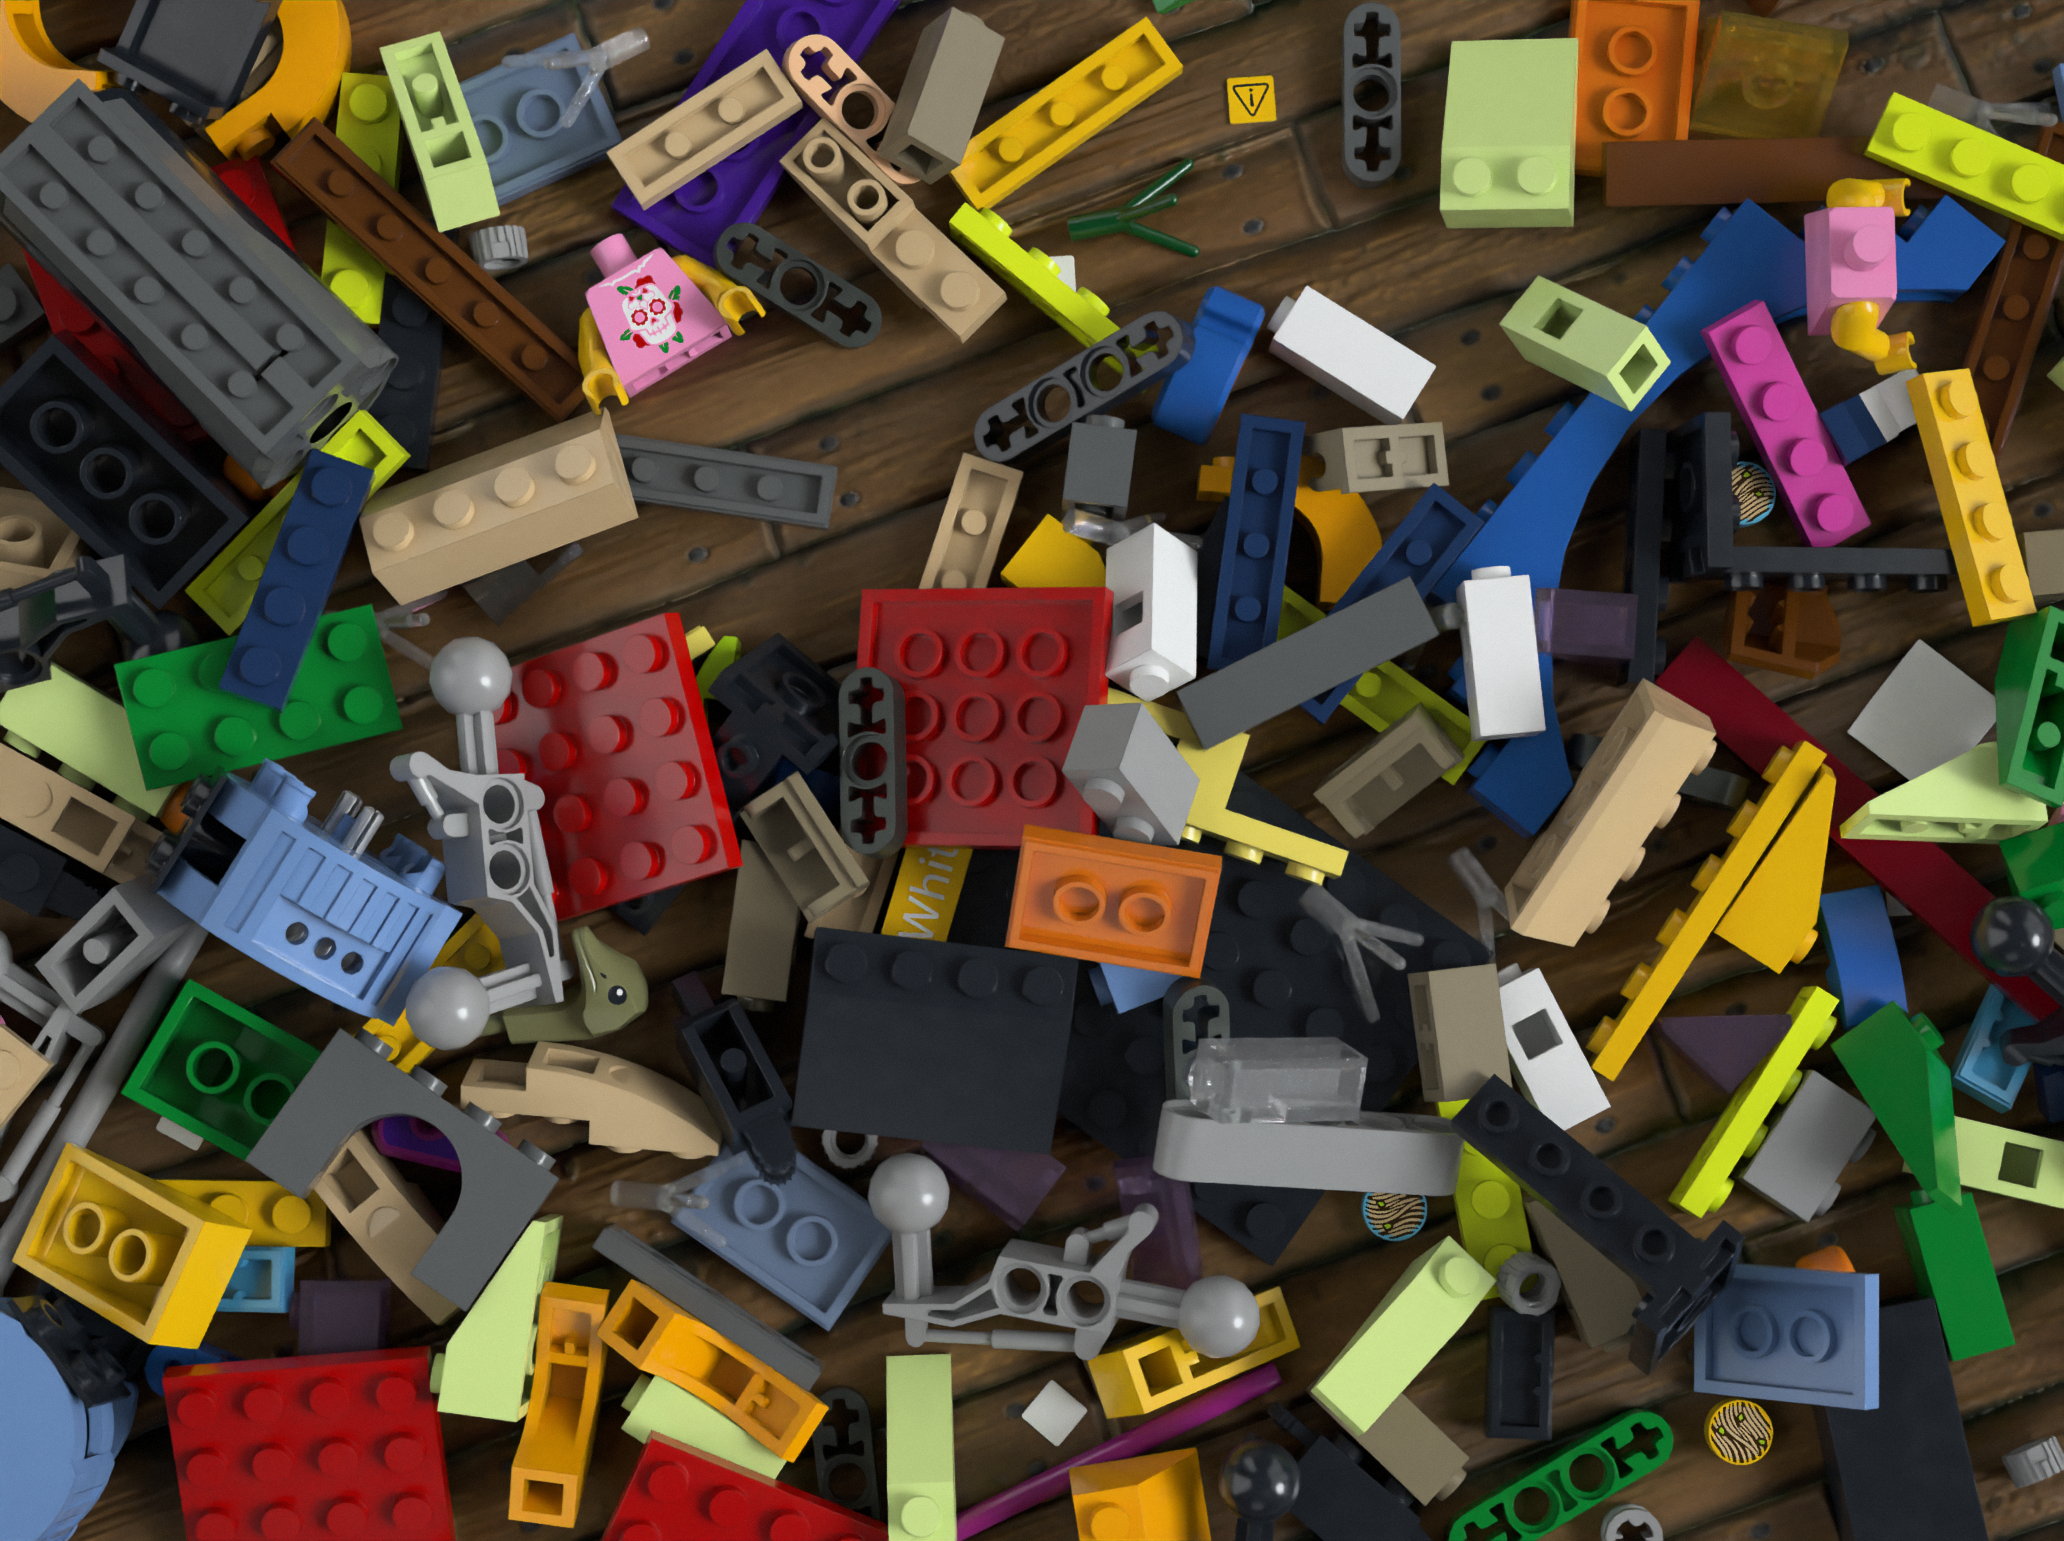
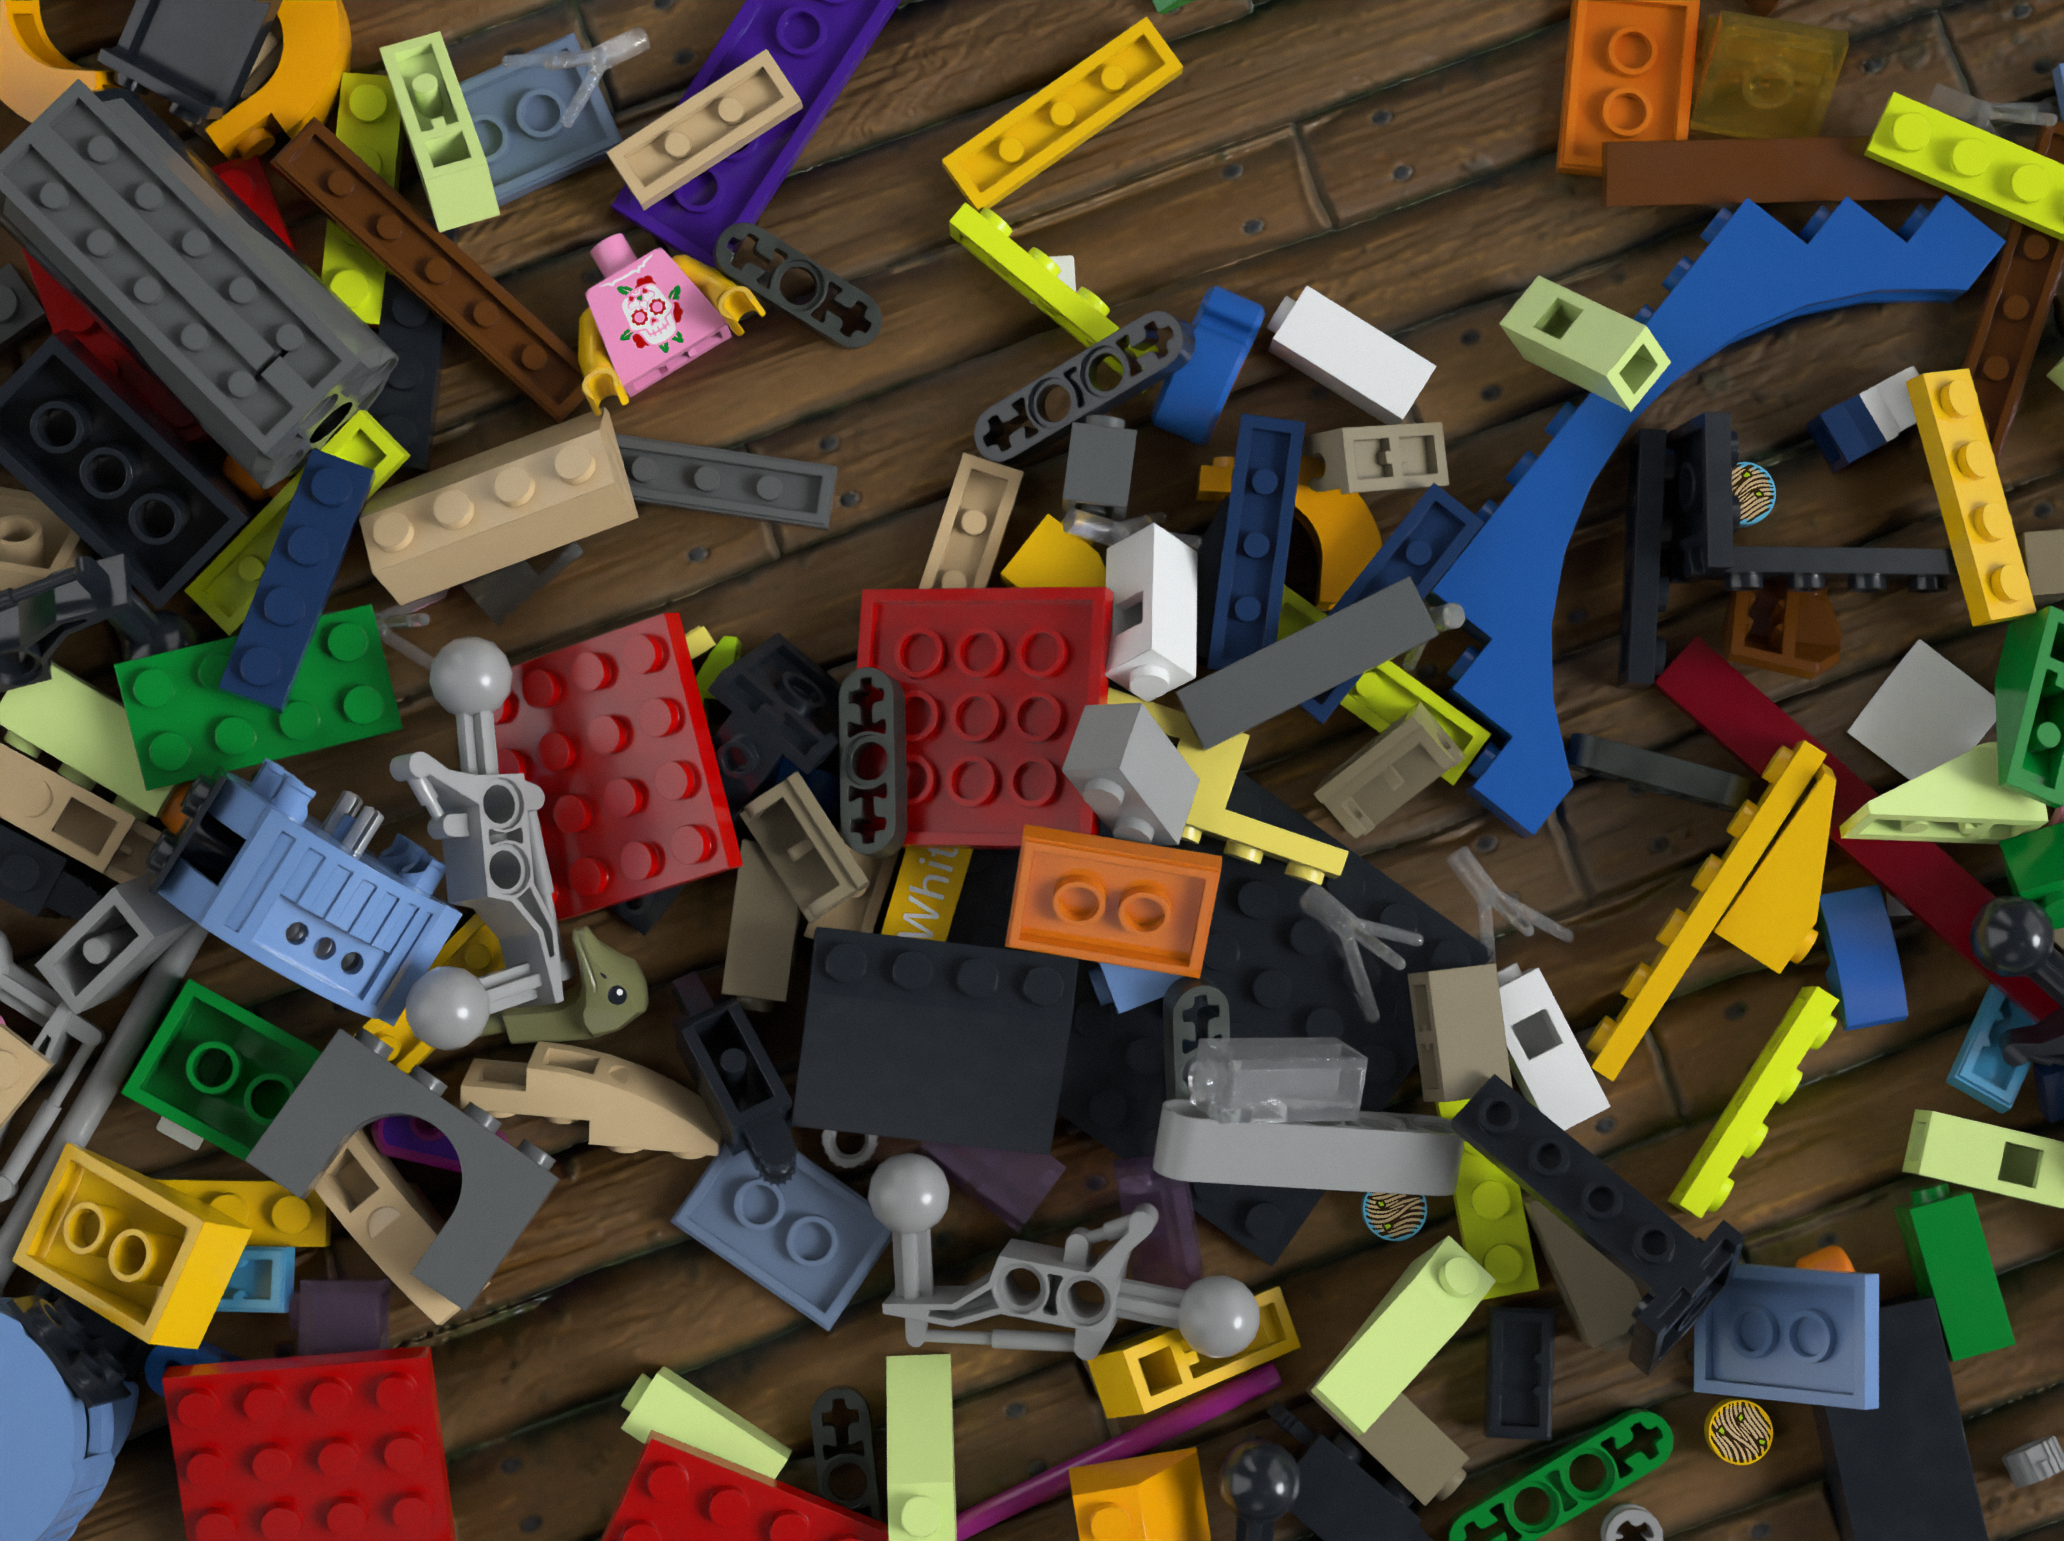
yellowish green slope [430,1214,563,1422] -> none
light grey axle [468,225,529,271] -> none
light orange arch [508,1281,610,1528] -> none
dark grey tile [592,1223,825,1392] -> none
light orange arch [595,1279,829,1463] -> none
clear plant [610,1155,743,1248] -> none
tan slope [779,117,1007,344] -> none
light nougat beam [782,34,921,186] -> none
dark tan brick [878,7,1005,185] -> none
white sticker [1022,1380,1087,1446] -> none
dark green plant [1067,158,1200,258] -> none
yellow sticker [1227,75,1276,124] -> none
dark grey beam [1341,2,1401,189] -> none
yellowish green slope [1440,38,1579,228] -> none
white brick [1456,566,1546,742] -> none
light grey axle [1495,1251,1562,1316] -> none
tan slope [1504,678,1717,947] -> none
clear purple slope [1534,588,1638,669] -> none
clear purple slope [1650,1014,1792,1094] -> none
dark pink plate [1700,300,1871,547] -> none
light grey brick [1729,1069,1876,1222] -> none
bright pink torso [1804,178,1917,375] -> none
green slope [1830,1000,1962,1215] -> none

